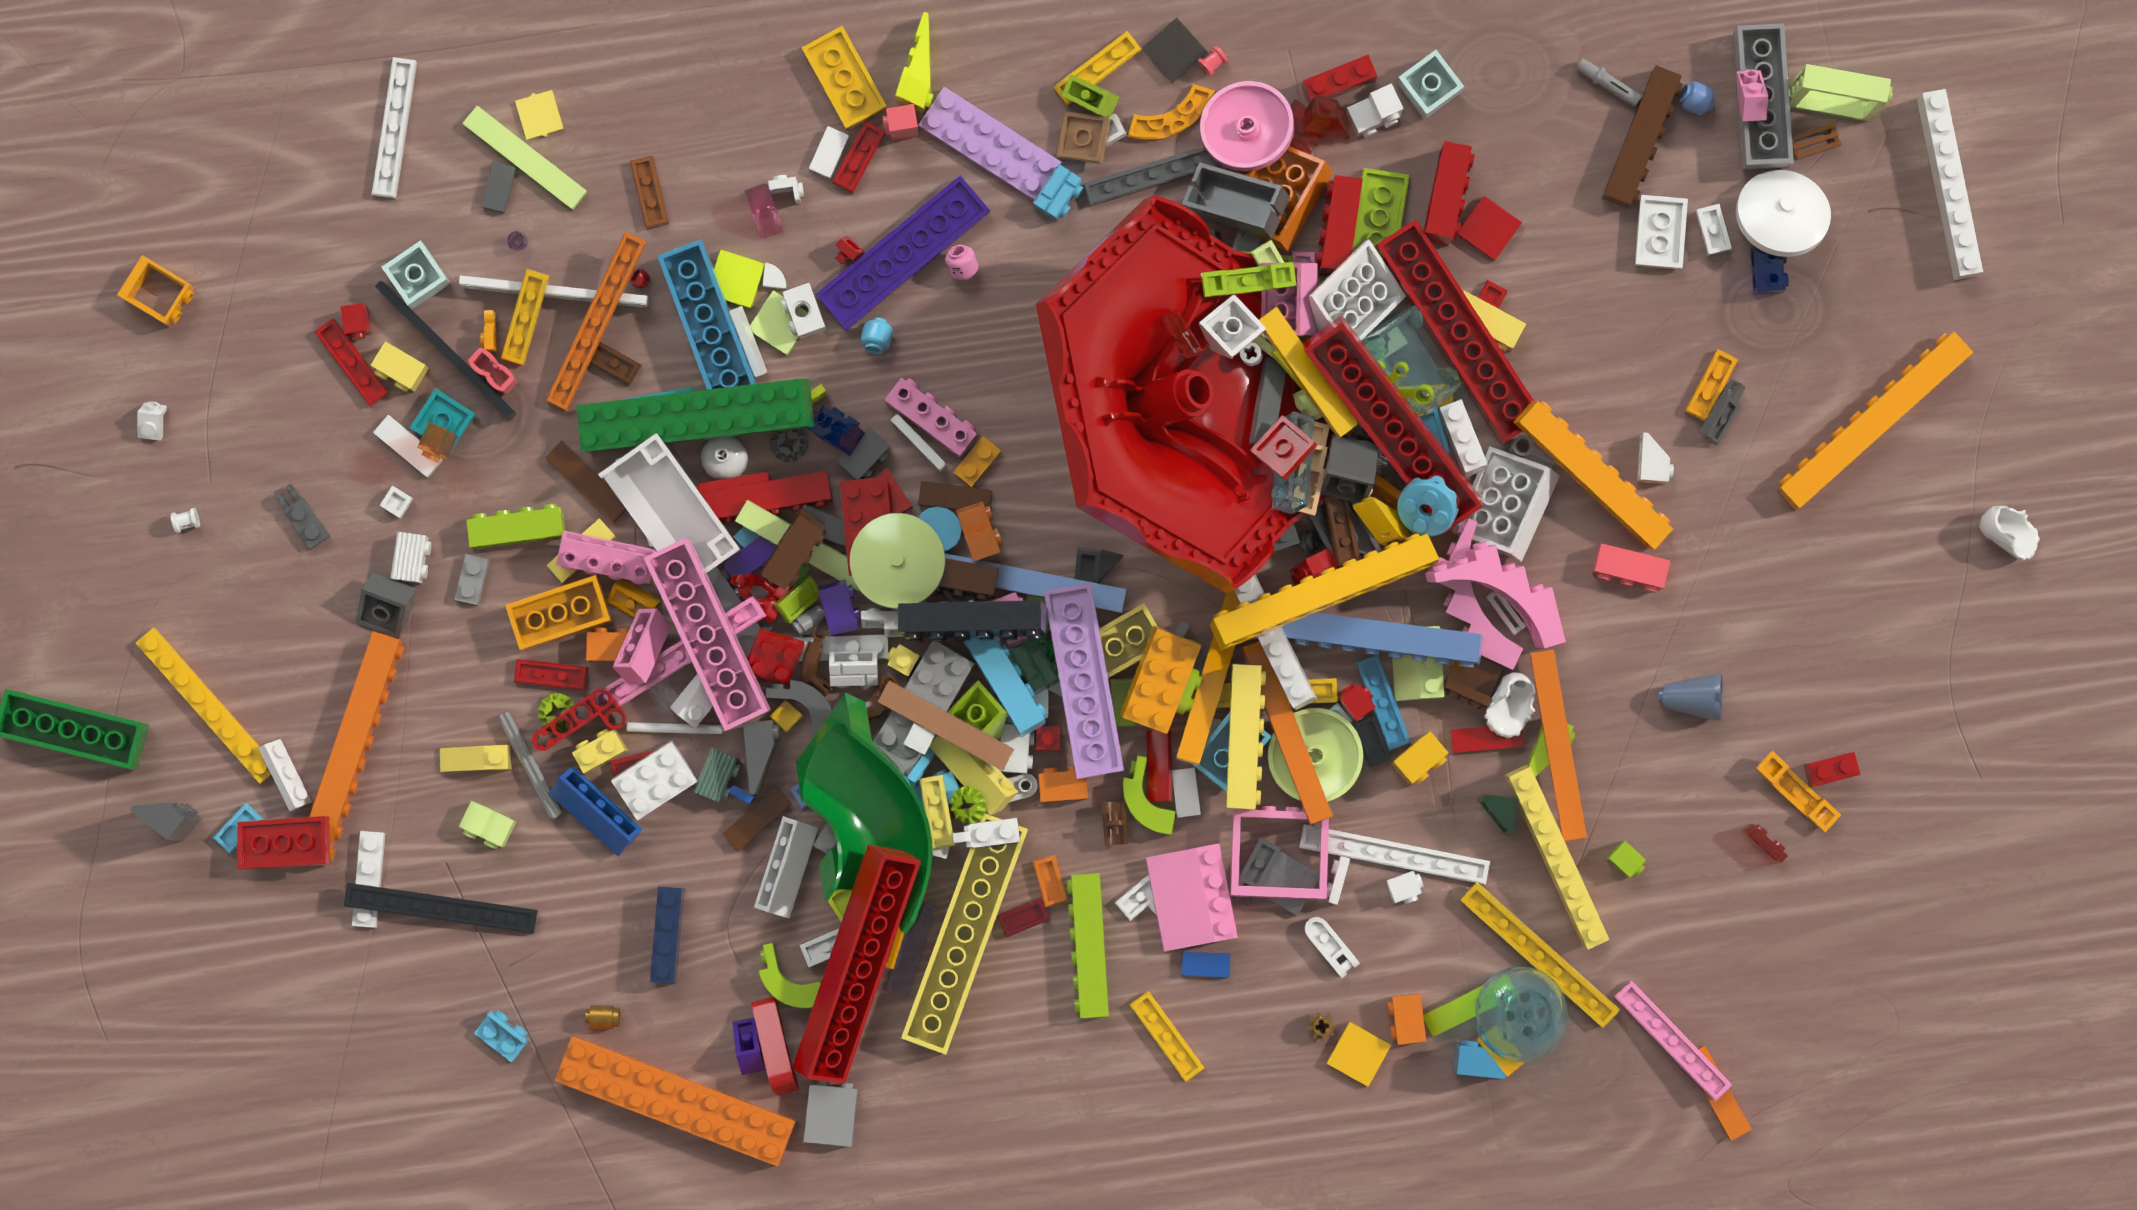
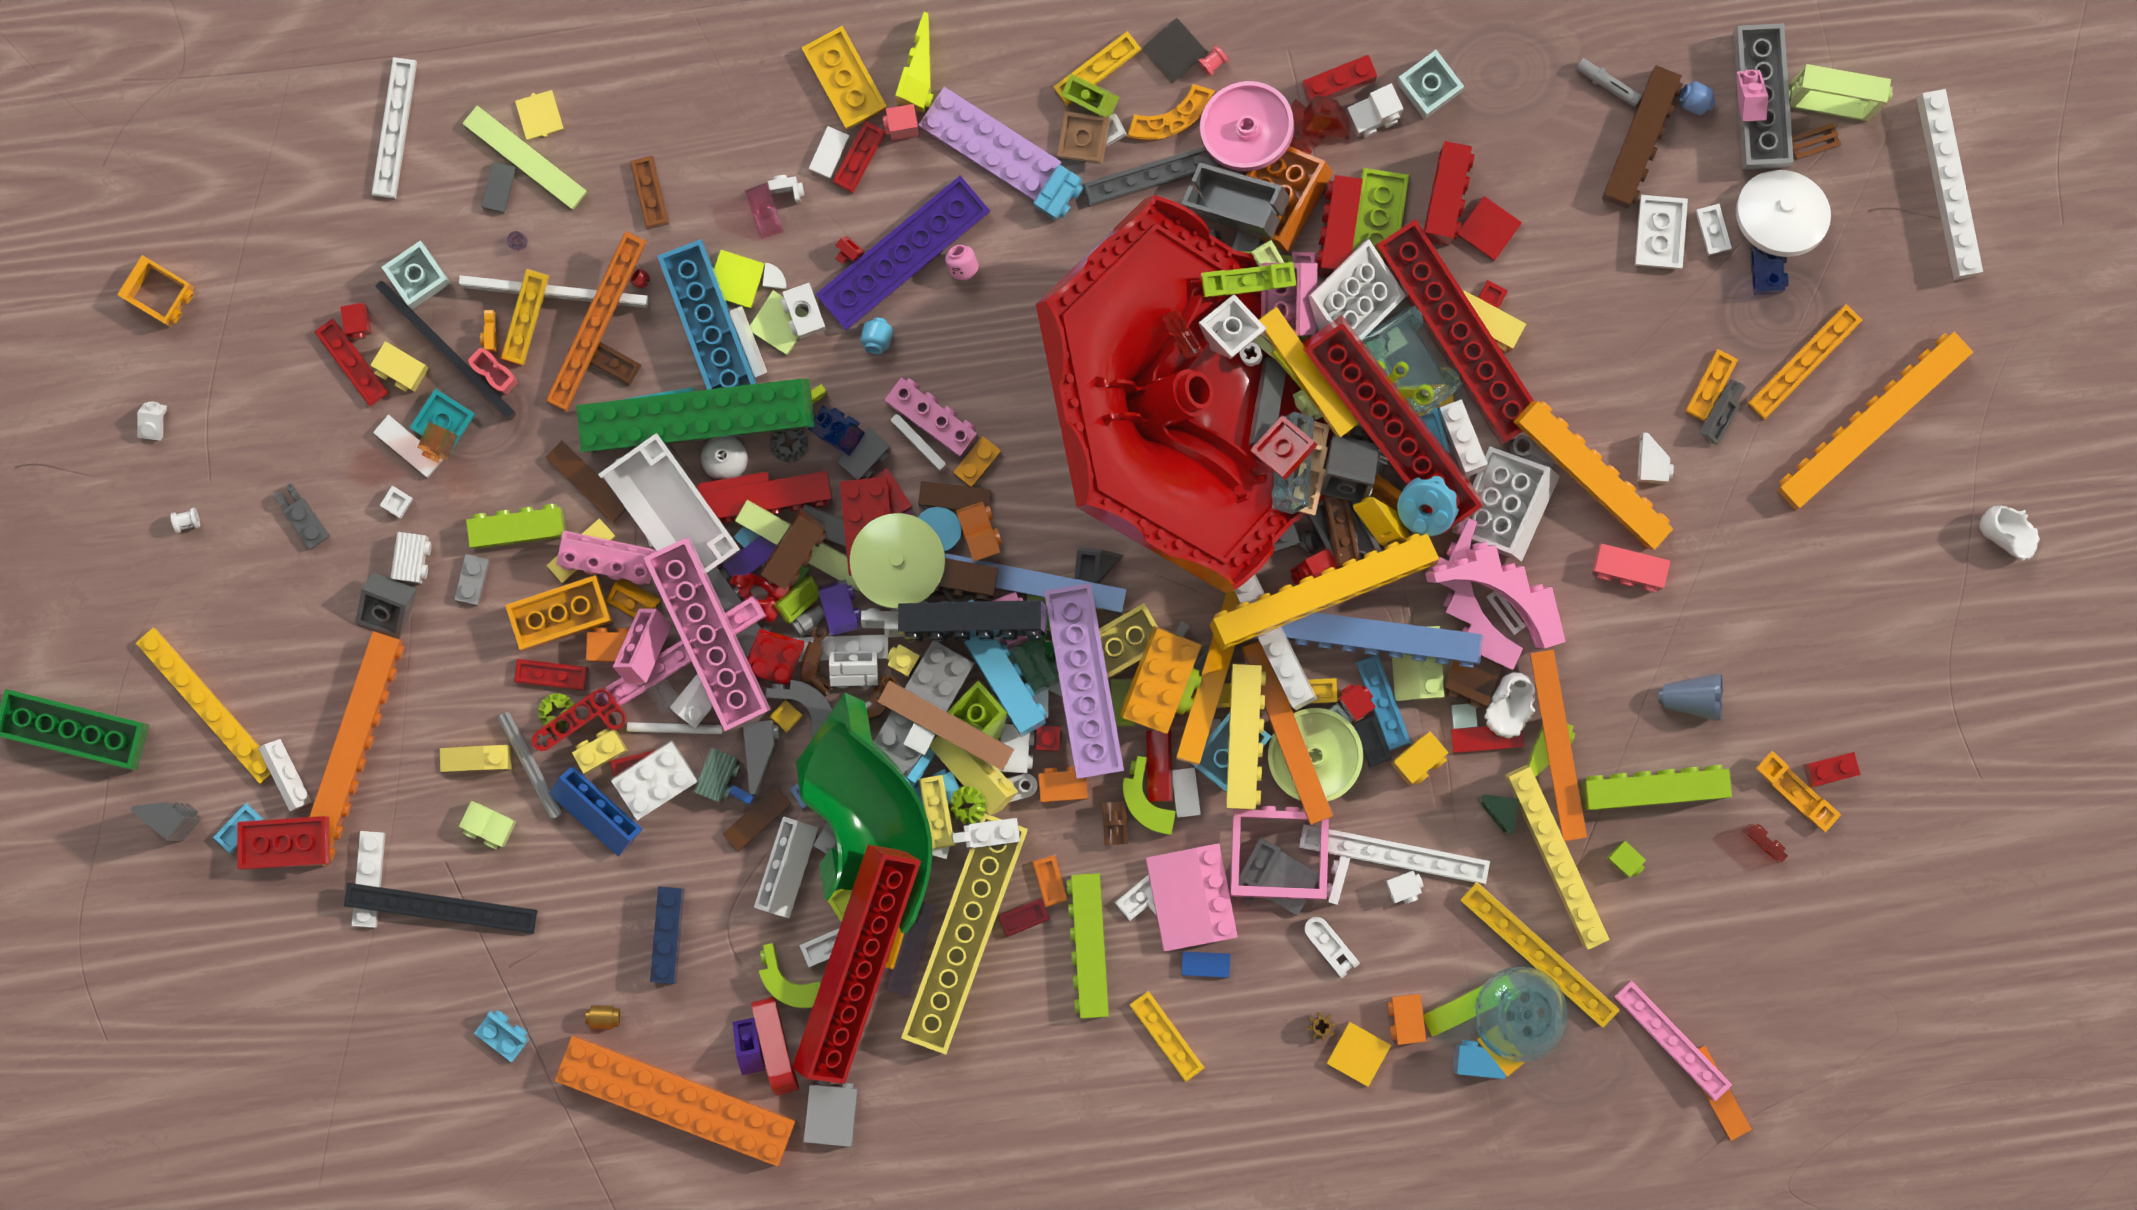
none -> light aqua tile [1451,704,1477,729]
none -> lime brick [1580,765,1732,811]
none -> light orange tile [1747,304,1863,420]

